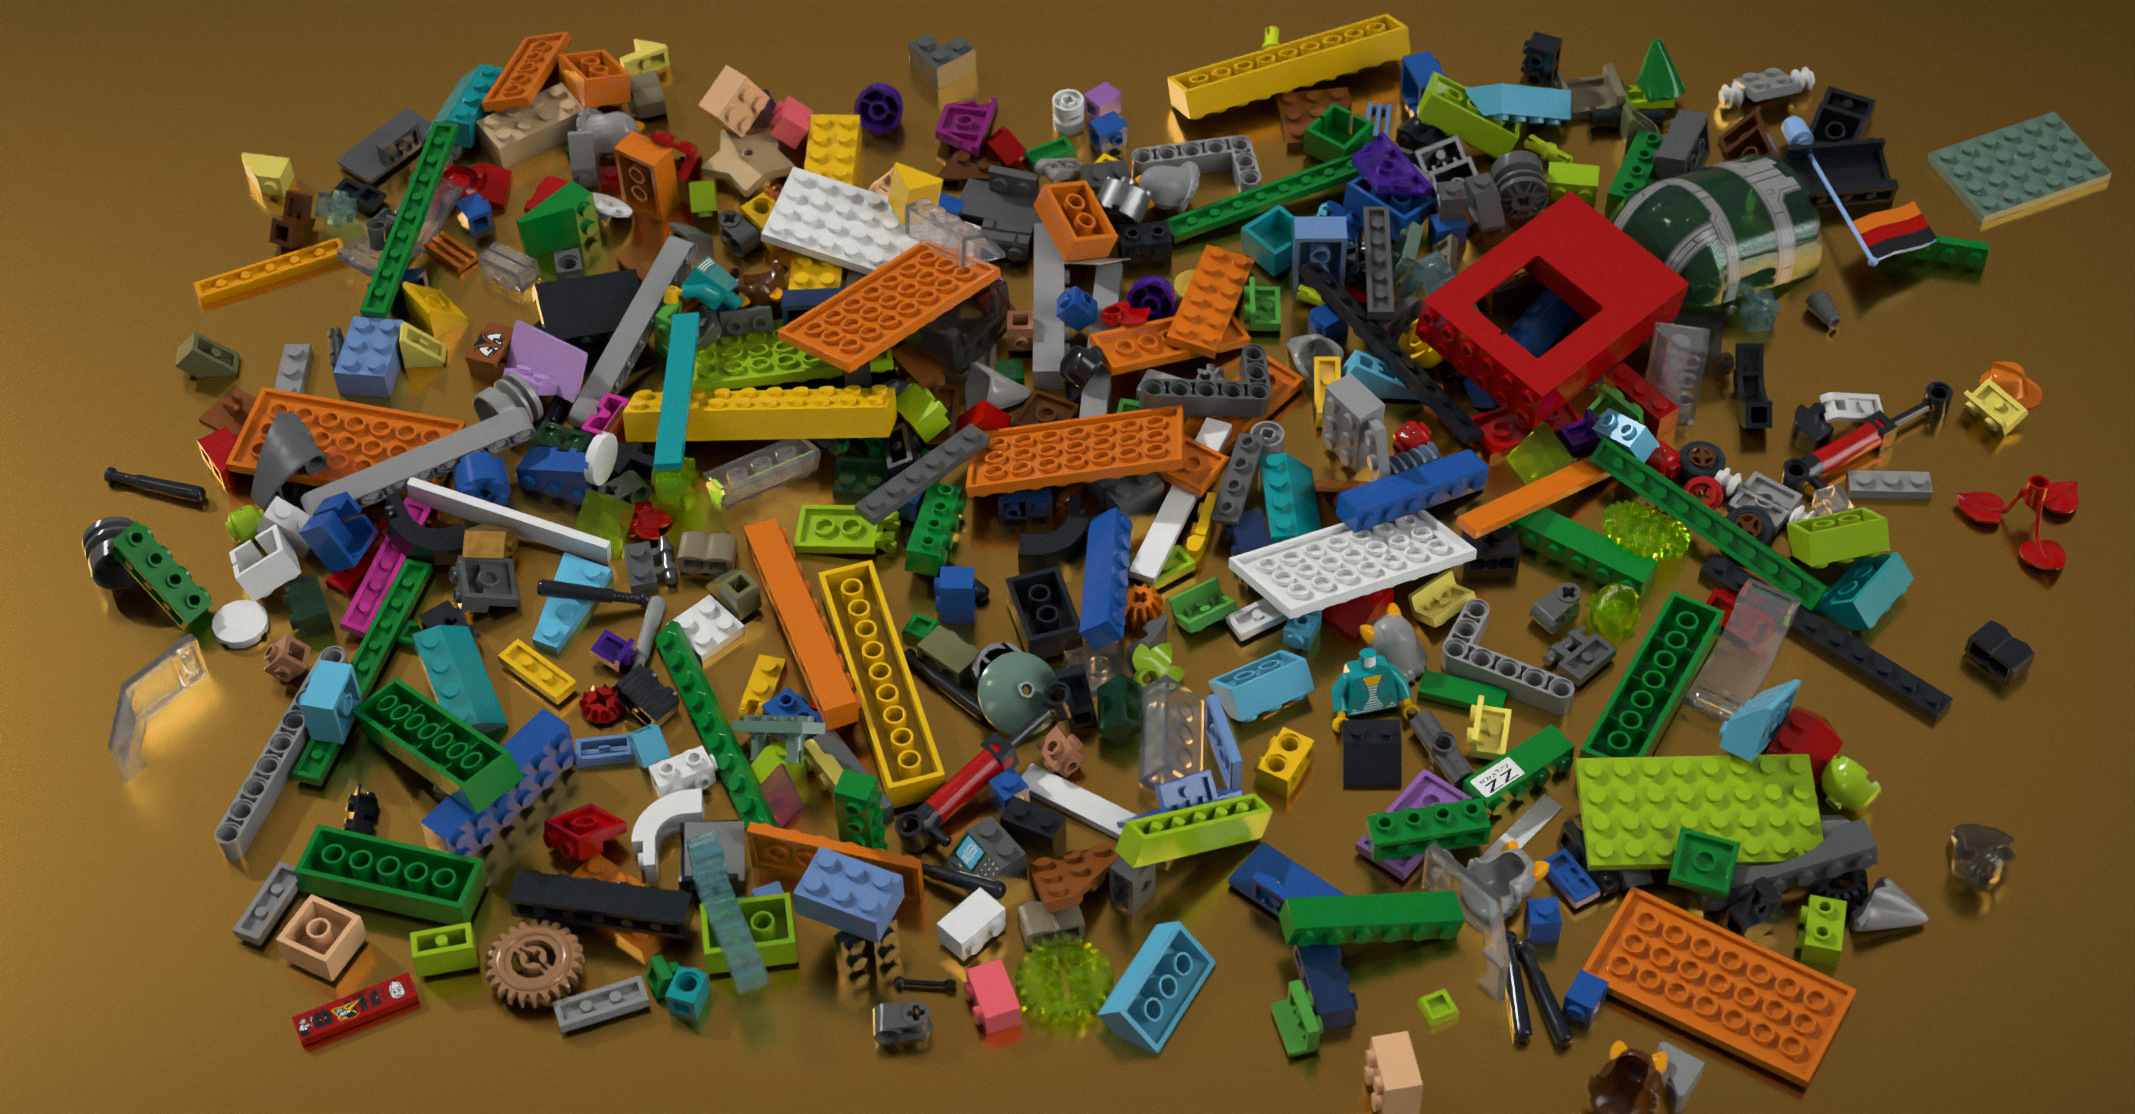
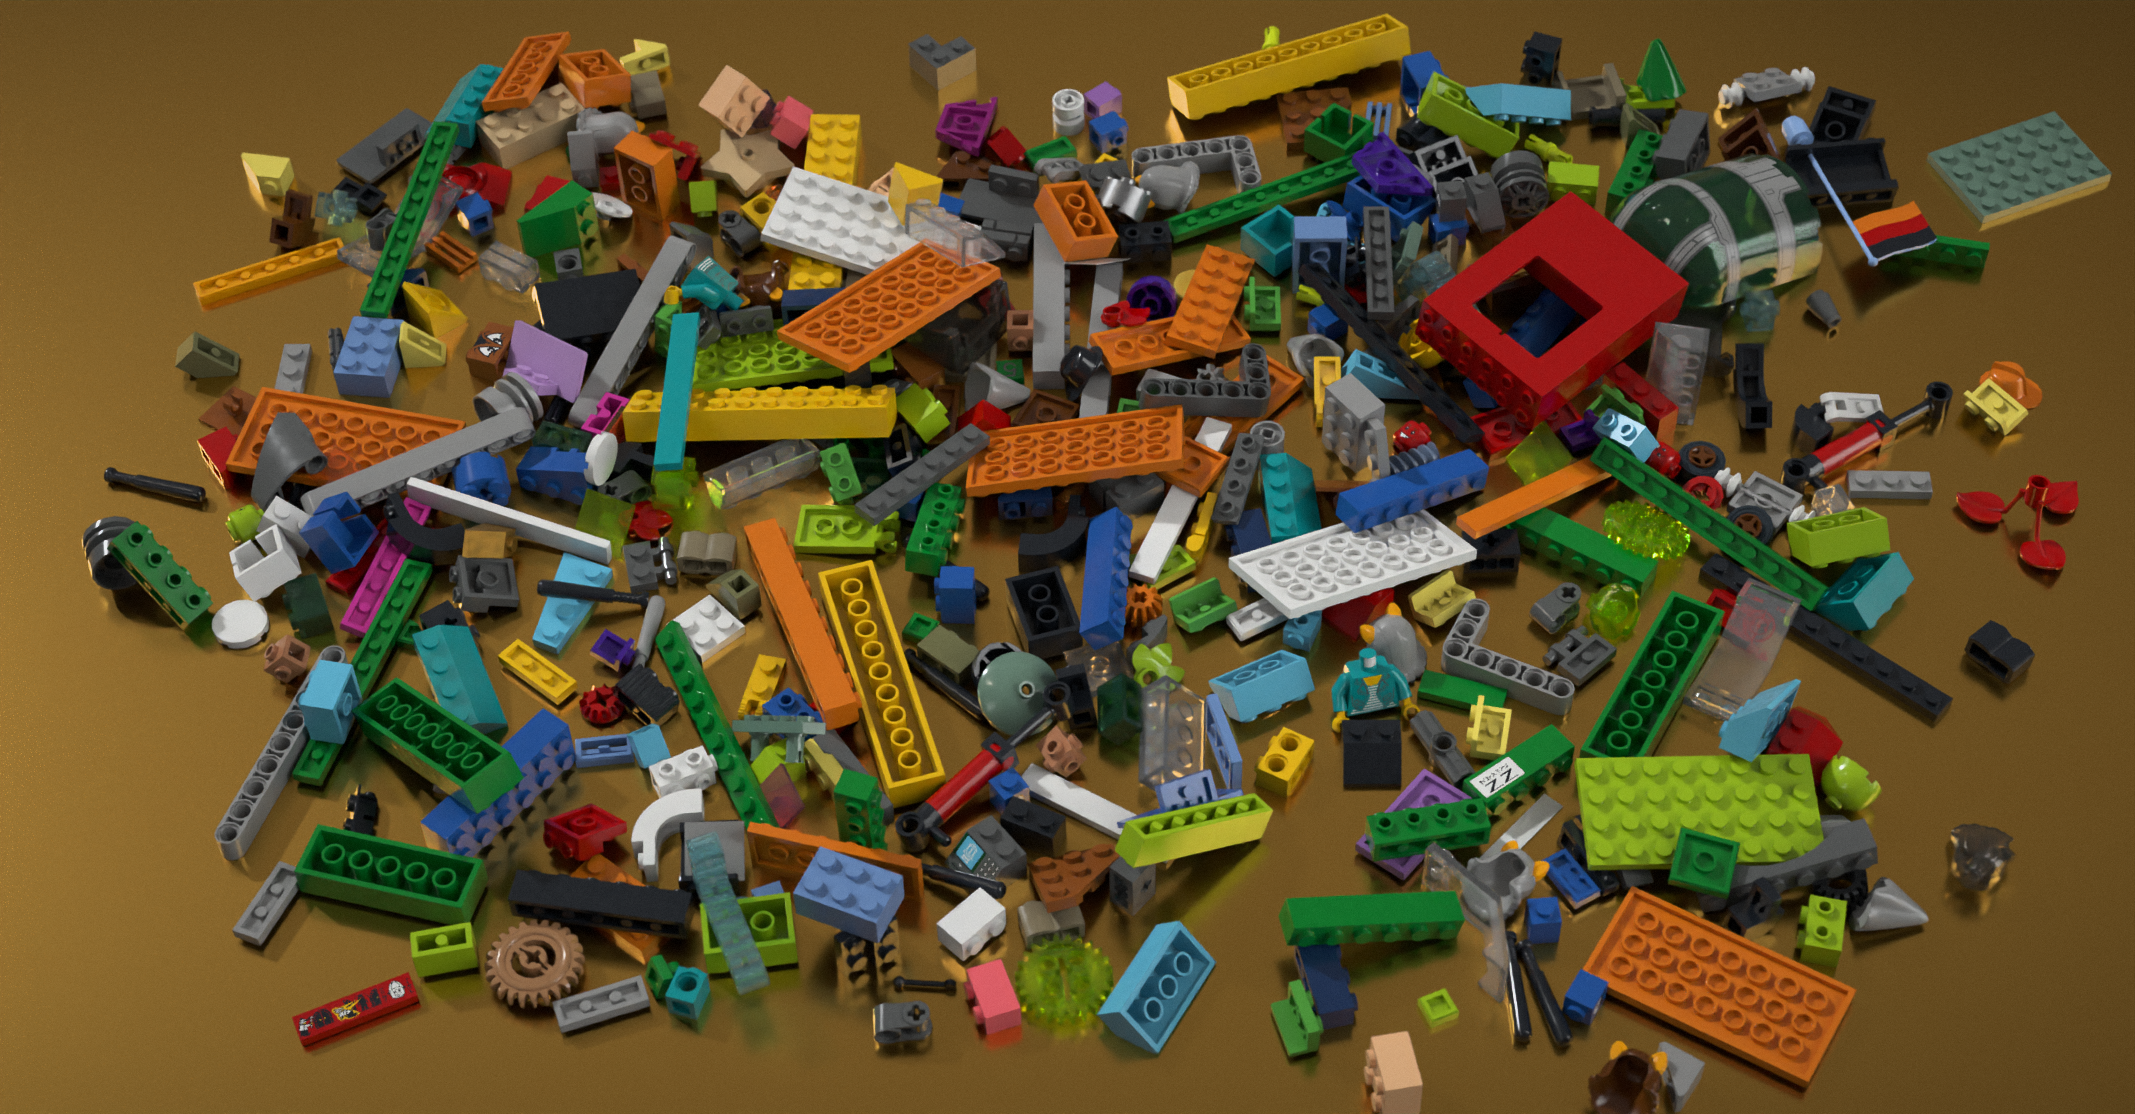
clear windscreen [108,633,209,784] -> none
light nougat brick [276,894,367,982] -> none
dark purple cylinder [854,82,904,134] -> none
blue brick [1056,285,1098,333] -> none
blue bracket [1228,842,1346,916] -> none
none -> bright green bracket [820,443,863,505]

